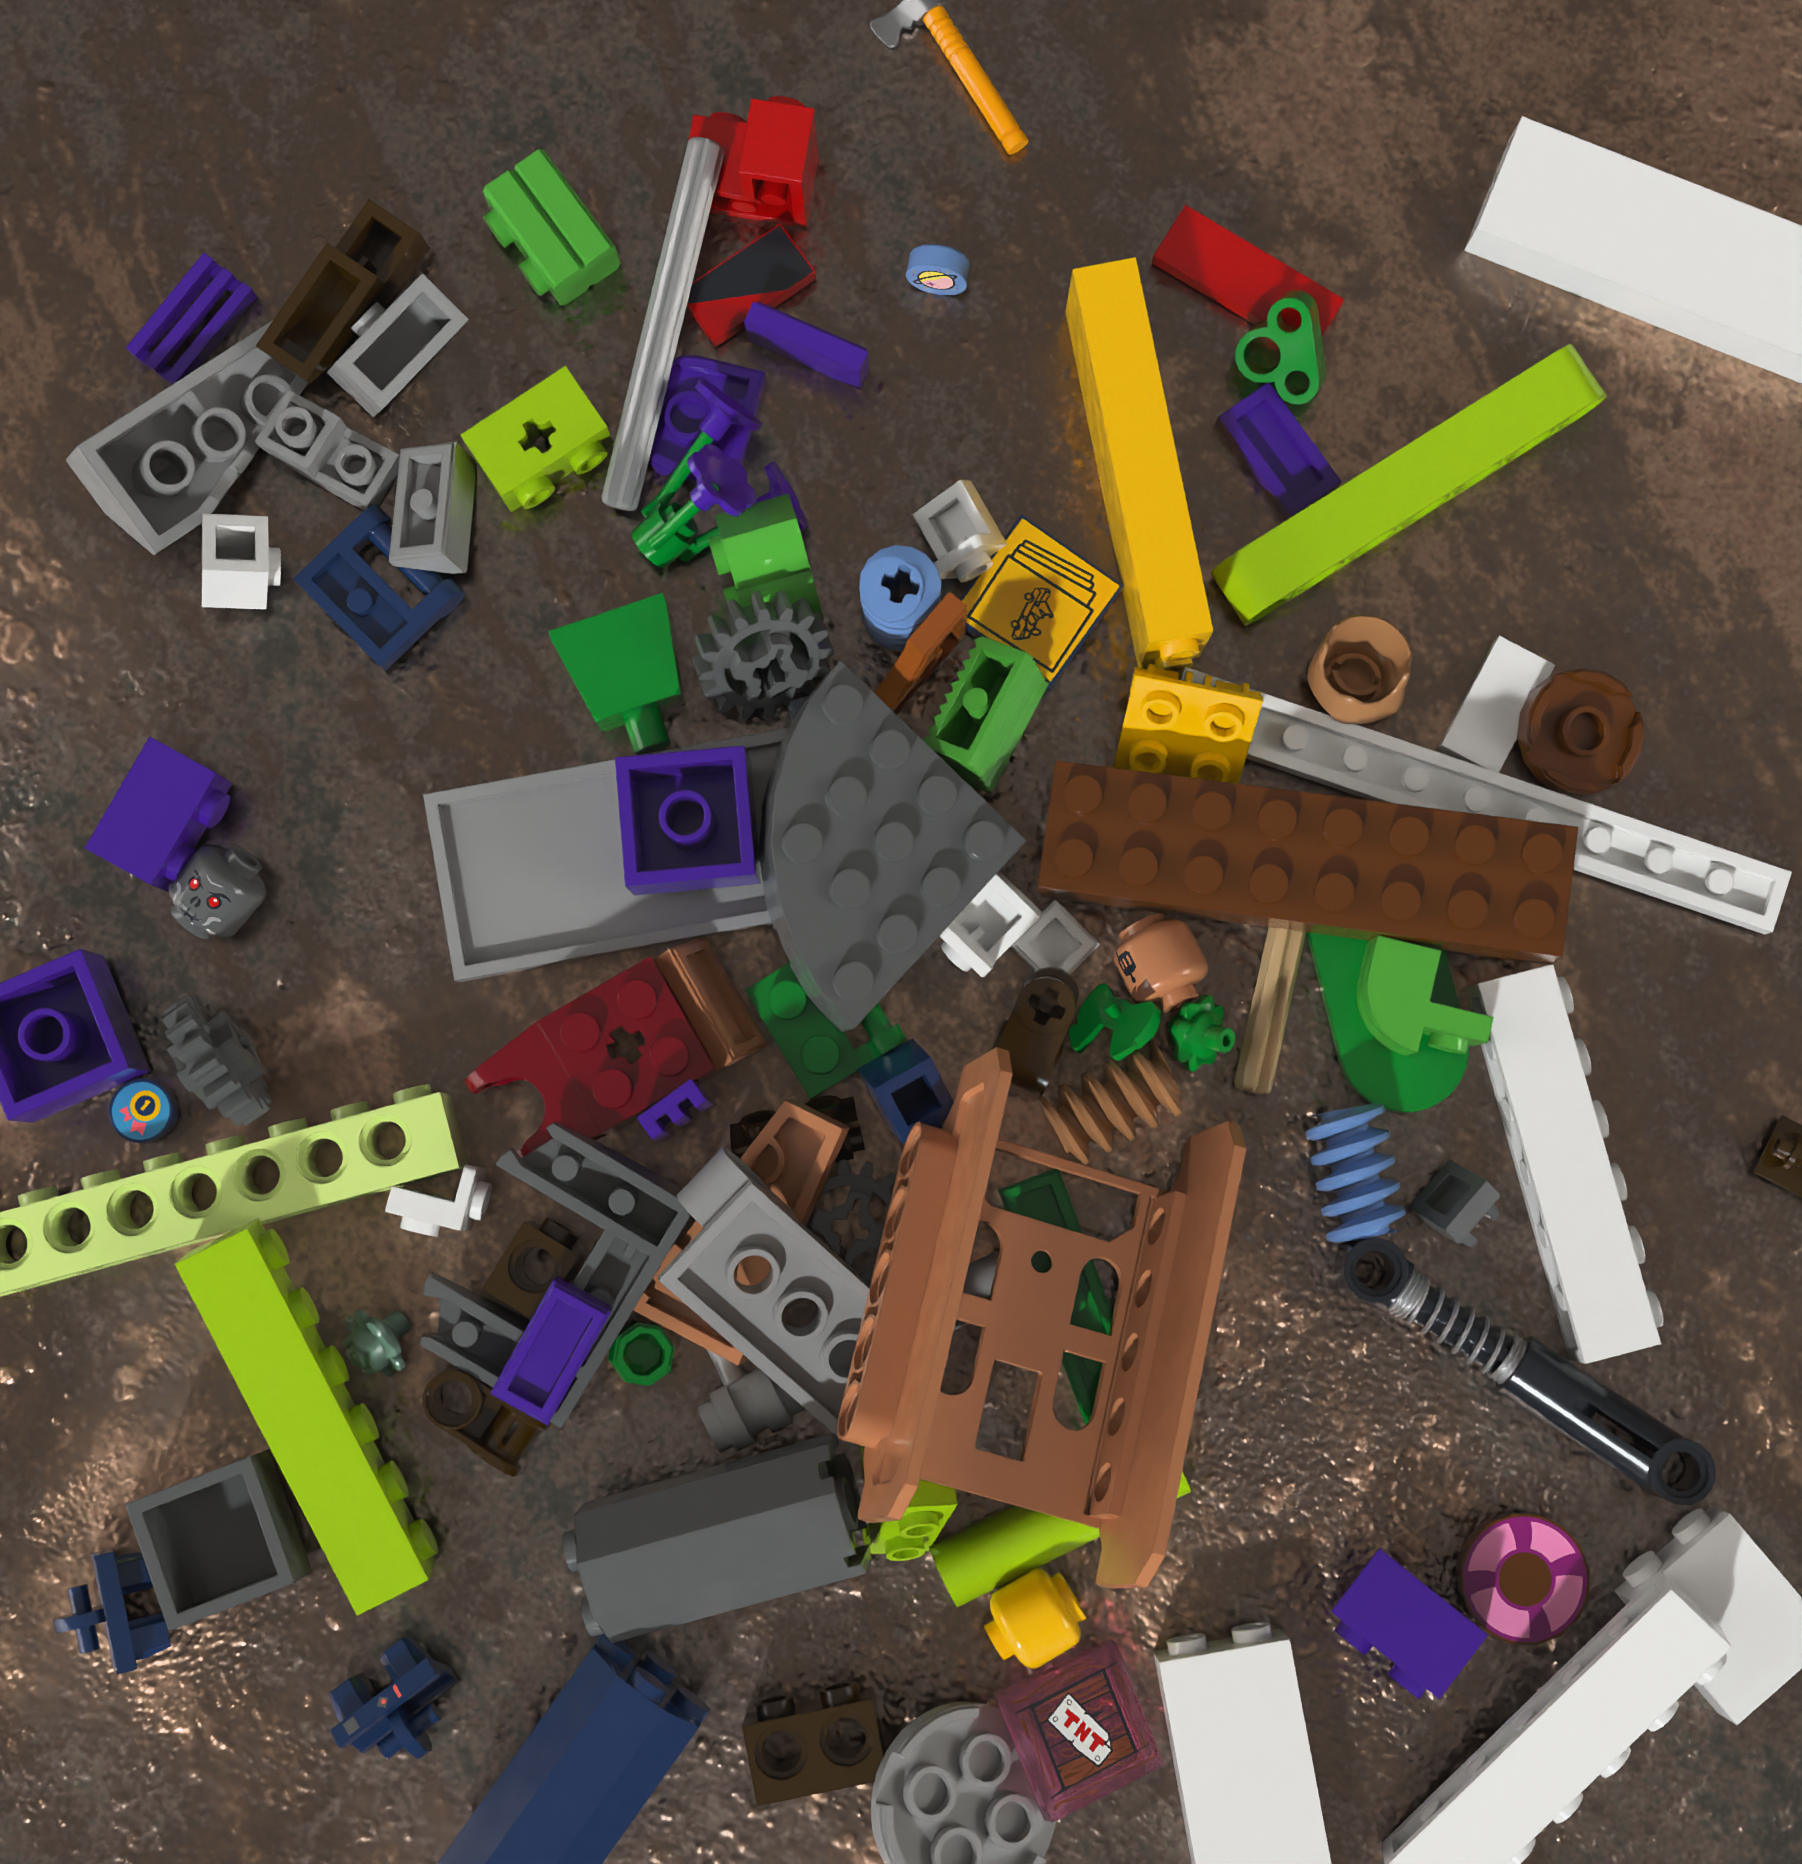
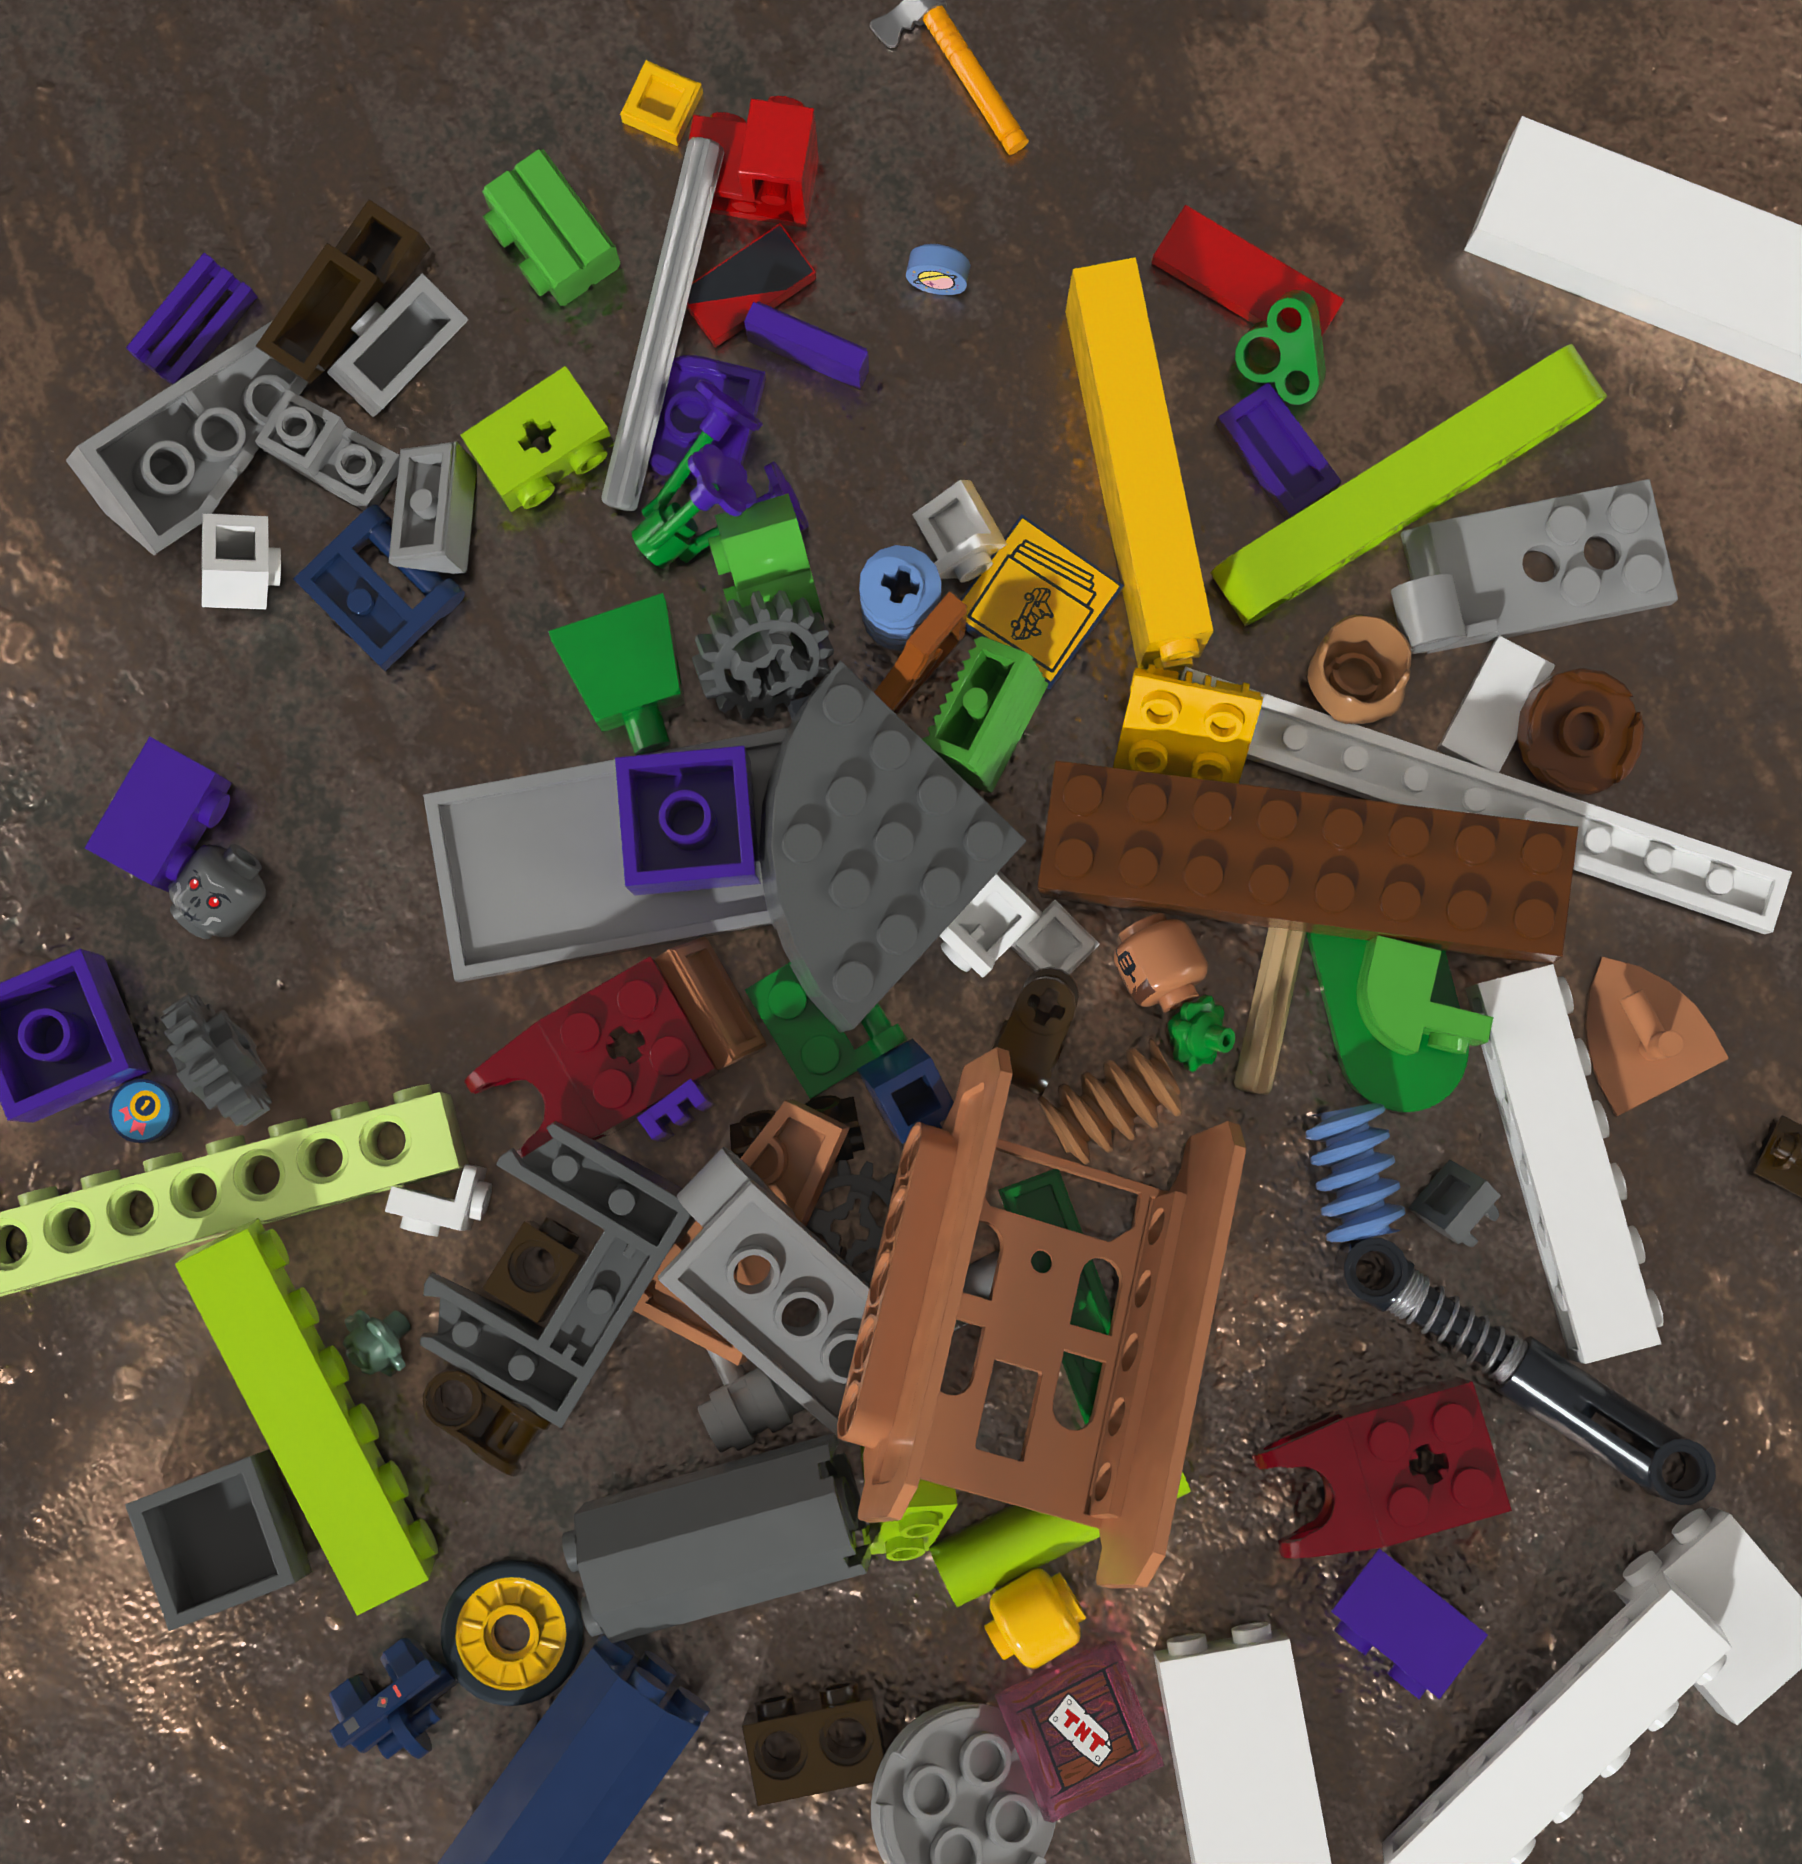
dark blue hips [53,1548,171,1675] -> none
dark purple tile [490,1276,614,1425] -> none
green tile [608,1320,675,1386] -> none
green piece [1068,983,1161,1061] -> none
tile [1456,1512,1589,1645] -> none
none -> wheel [440,1560,583,1706]
none -> yellow tile [620,60,703,146]
none -> dark red brick [1252,1377,1512,1559]
none -> light grey hinge [1391,479,1678,654]
none -> nougat shield [1584,957,1729,1117]

